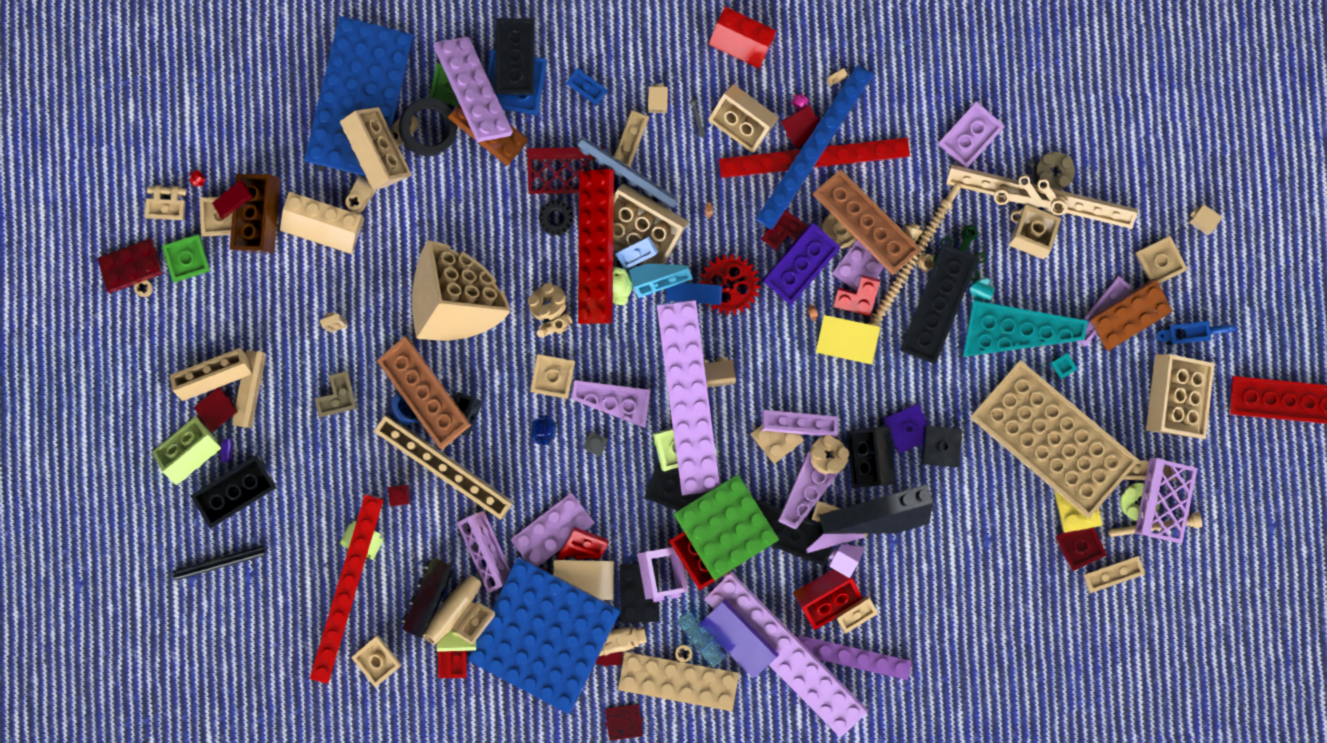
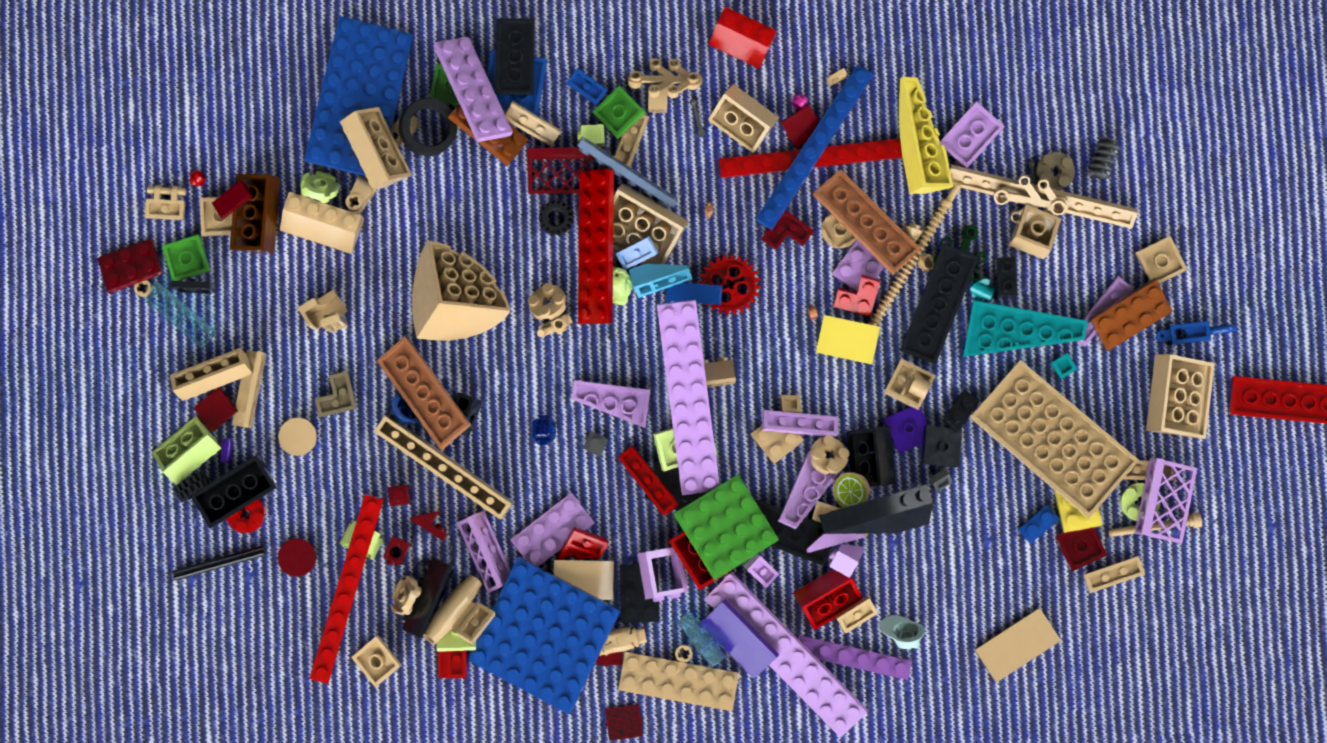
tan plate [530,354,575,399] -> none
dark purple plate [762,222,841,305] -> none
tan brick [1189,204,1222,235] -> none
none -> clear light blue fence [145,281,217,349]
none -> black plate [171,279,218,294]
none -> black tyre [173,471,210,502]
none -> red plate [227,499,266,533]
none -> dark red tile [277,538,317,577]
none -> tan tile [278,418,318,456]
none -> tan panel [298,290,347,331]
none -> yellowish green plate [300,171,339,203]
none -> dark red brick [383,536,412,567]
none -> tan plate [391,576,421,615]
none -> dark red slope [411,511,449,541]
none -> tan tile [505,101,562,147]
none -> yellowish green brick [577,124,605,147]
none -> bright green plate [592,85,646,139]
none -> red tile [618,445,679,516]
none -> tan plant [628,58,702,98]
none -> lavender slope [743,553,779,588]
none -> tan plate [780,395,801,413]
none -> tile [833,472,870,508]
none -> light aqua piece [880,615,925,649]
none -> tan plate [884,359,936,410]
none -> light yellow wedge [899,77,953,194]
none -> dark grey tile [928,466,953,493]
none -> black plate [943,390,980,432]
none -> tan tile [974,608,1061,683]
none -> black brick [993,257,1018,299]
none -> blue plate [1017,504,1060,544]
none -> dark grey piece [1086,137,1121,179]

